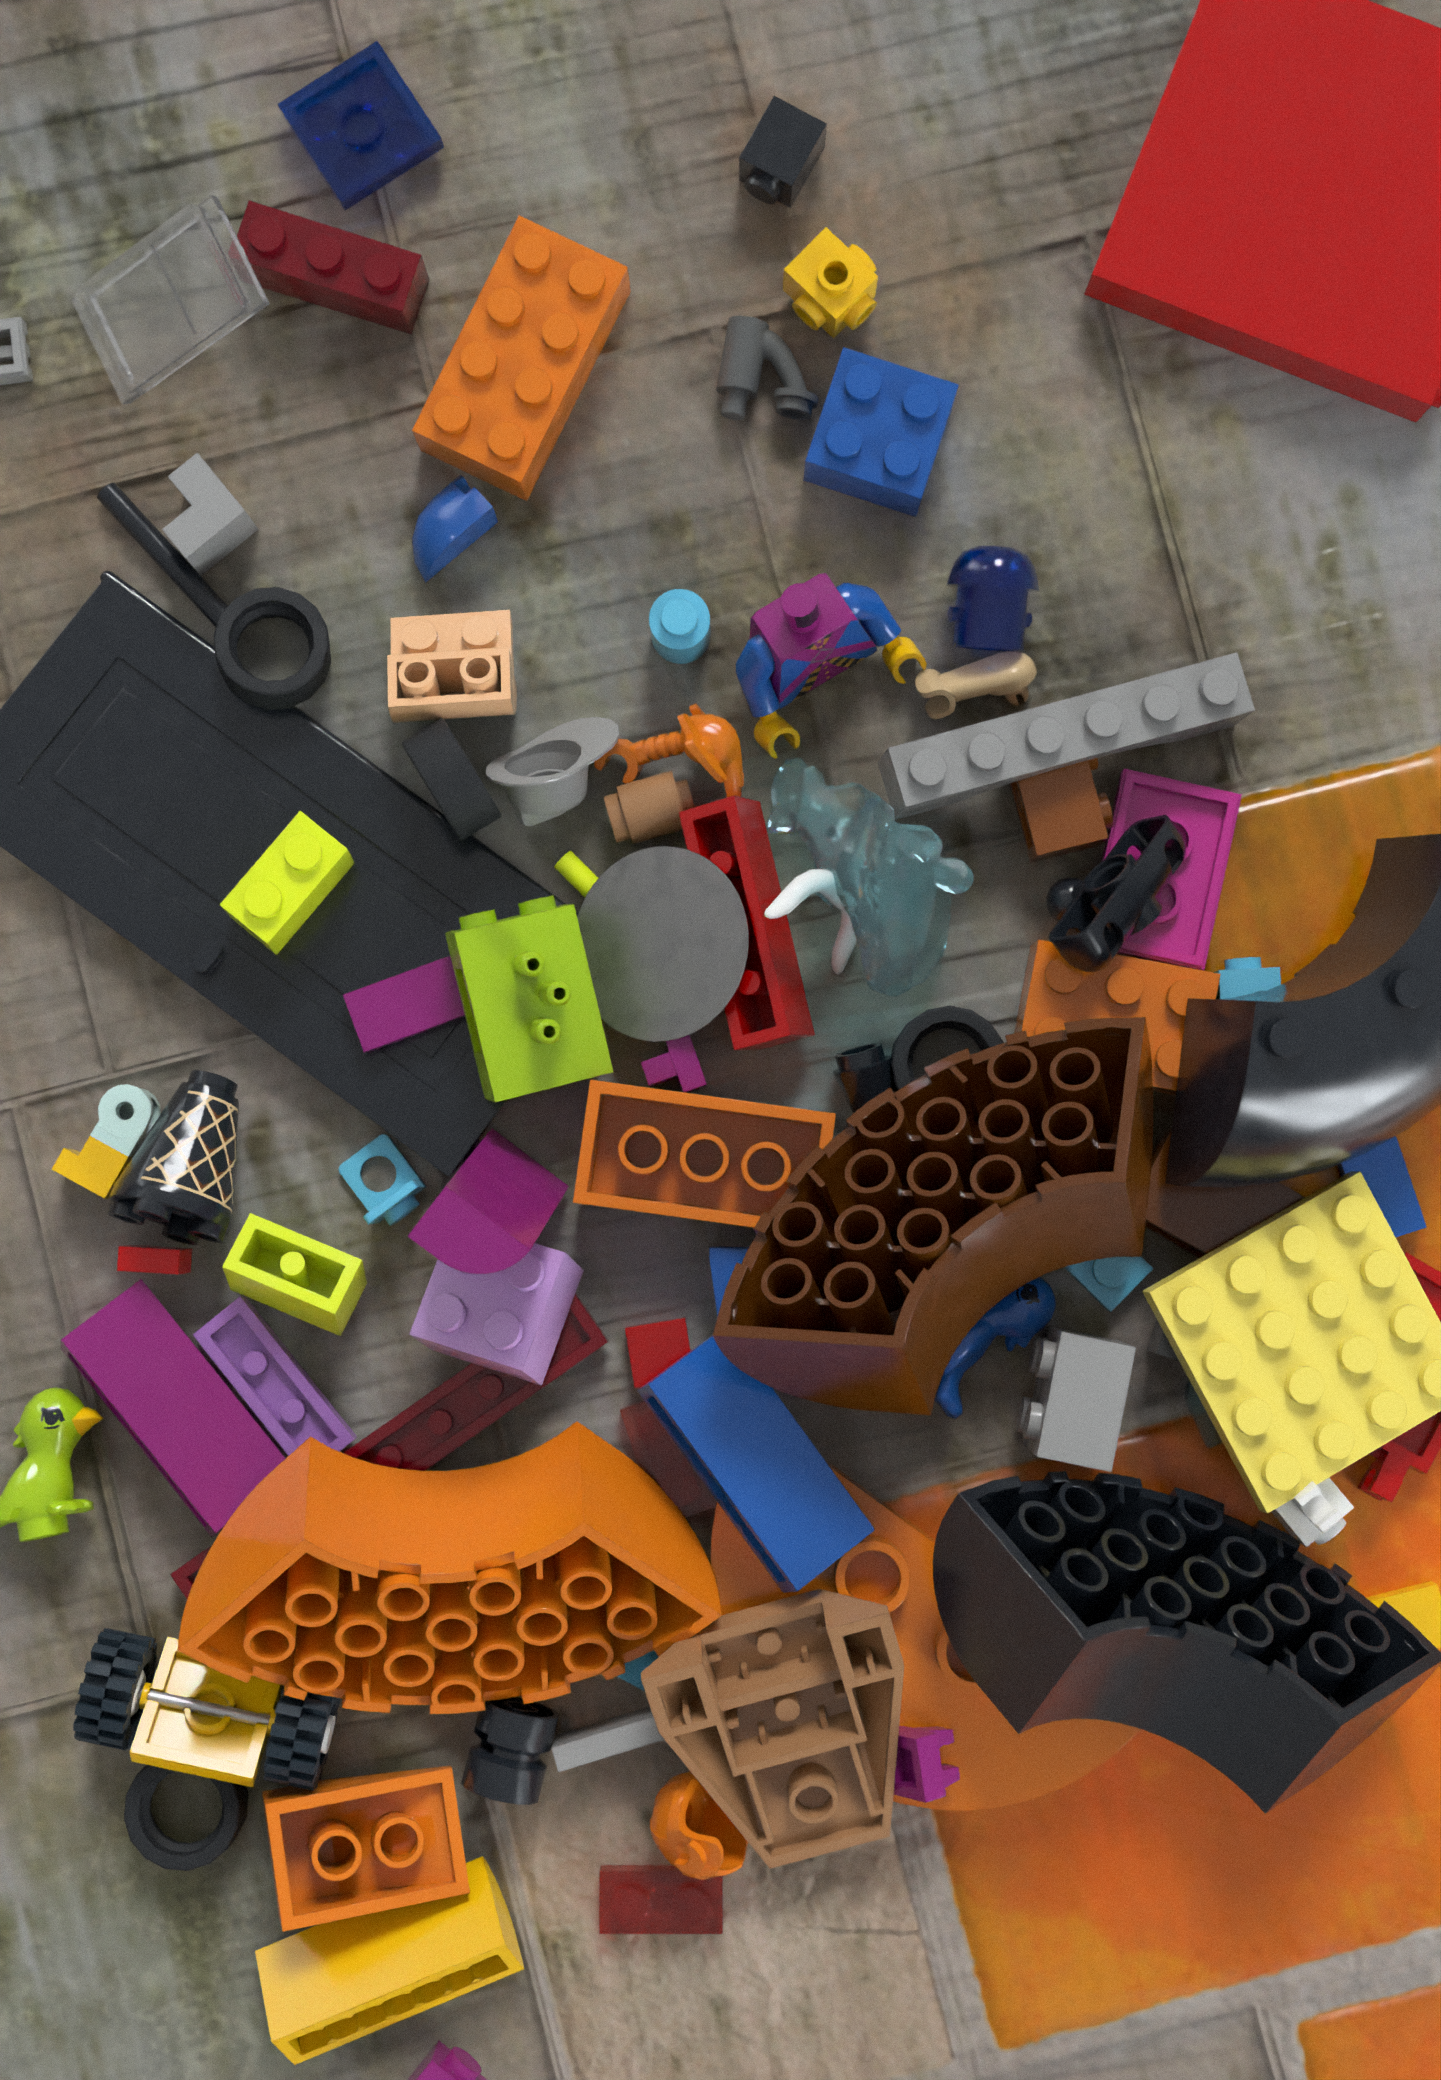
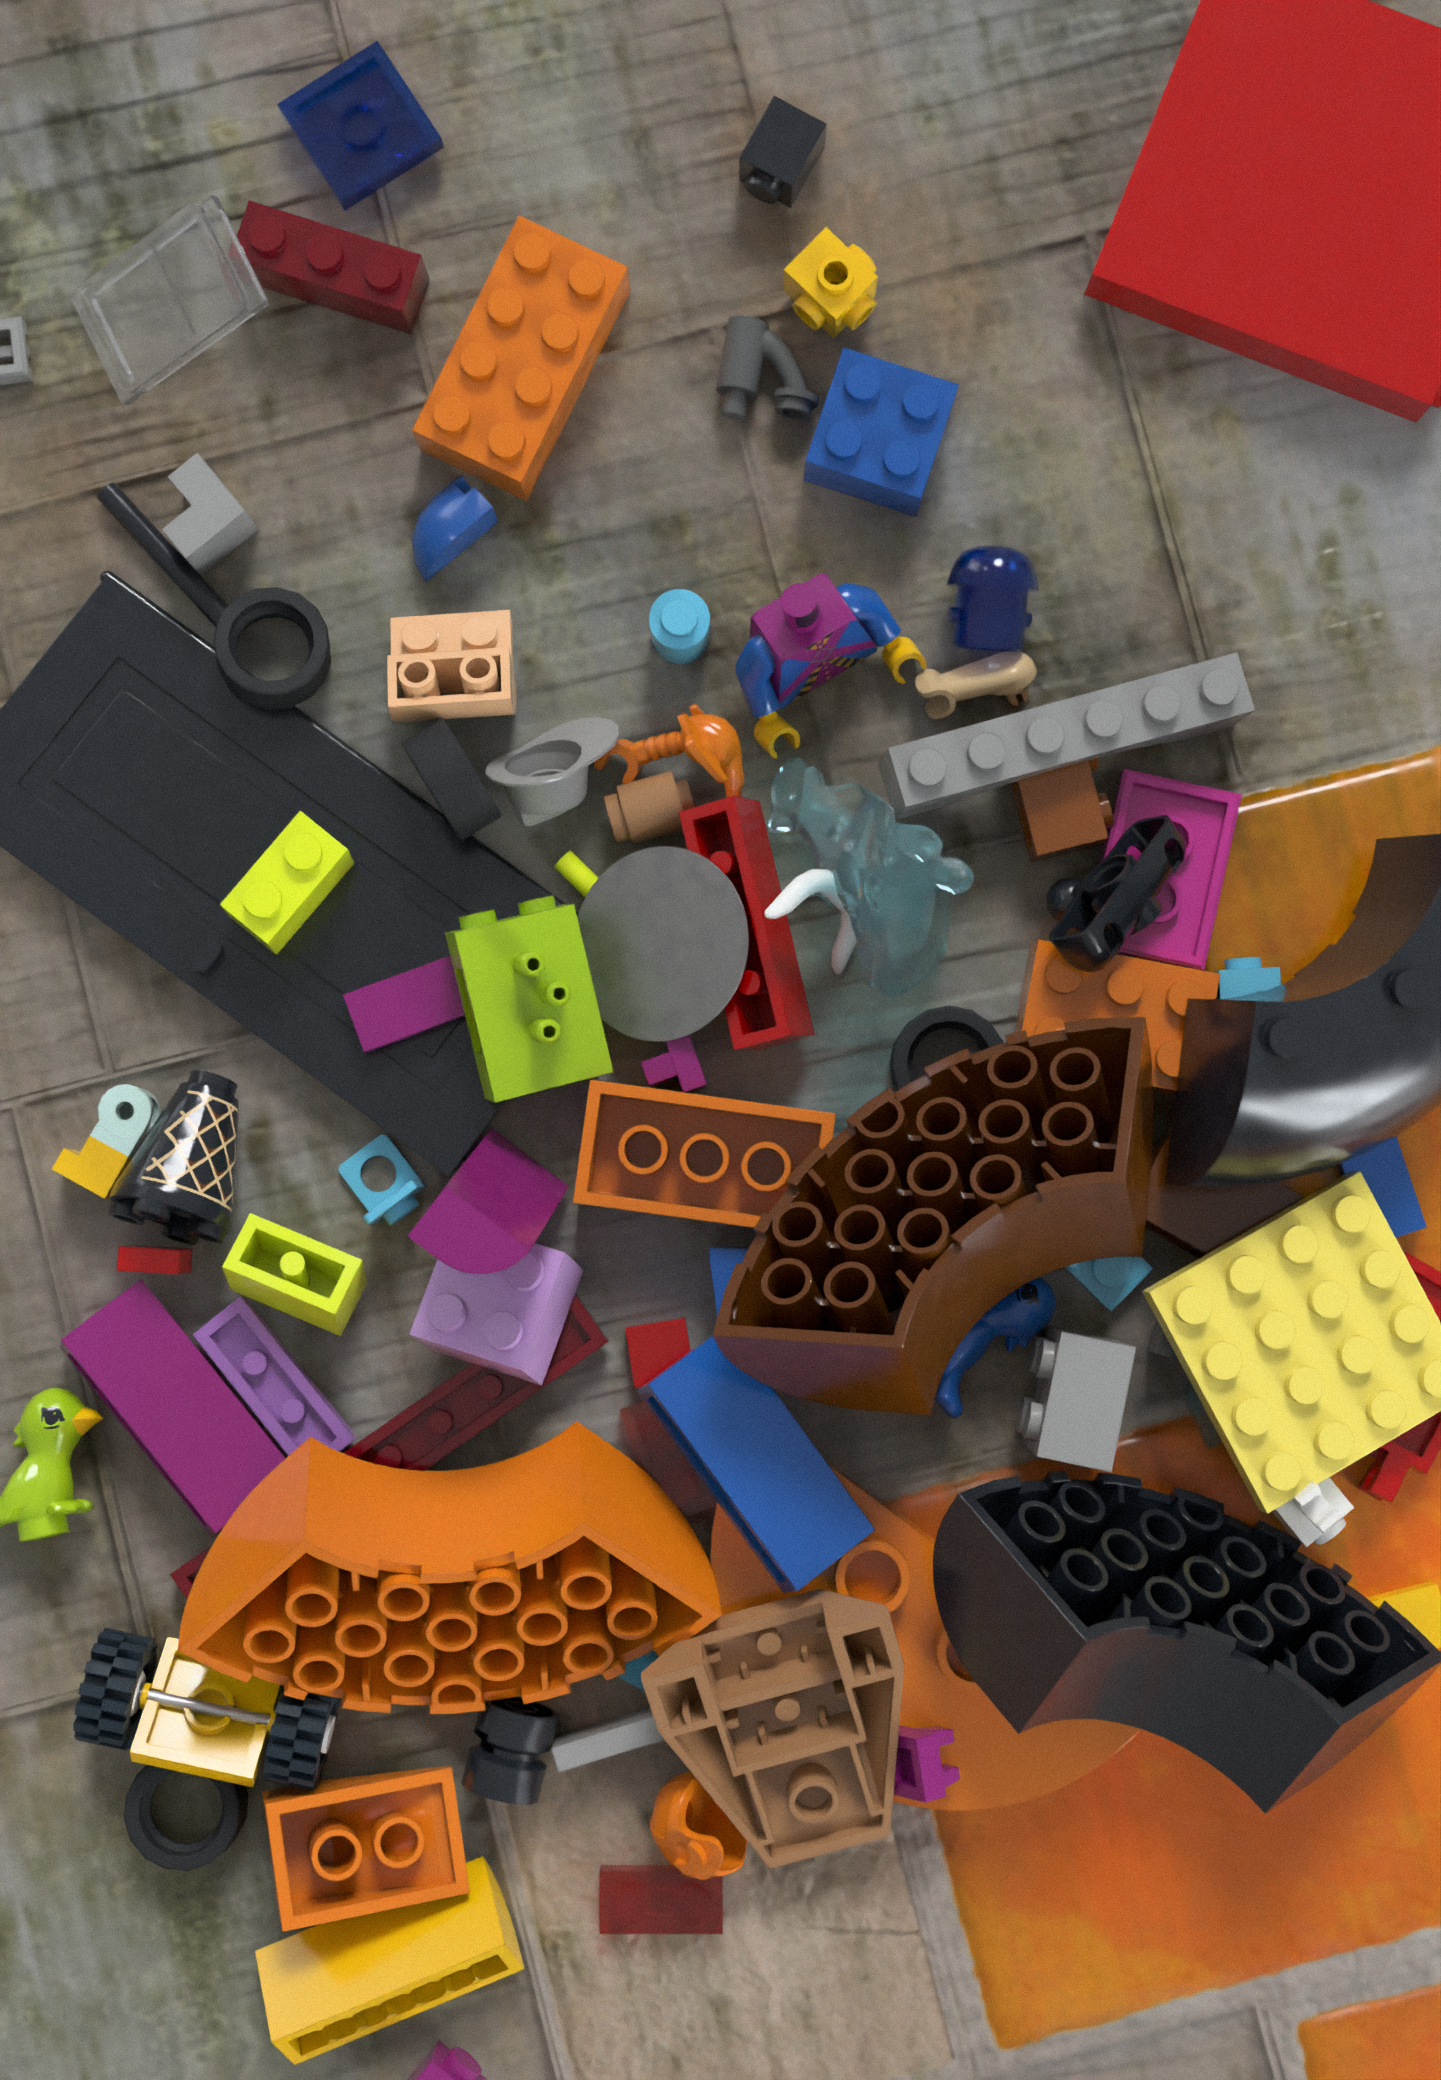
black cone [833,1043,894,1113] -> none

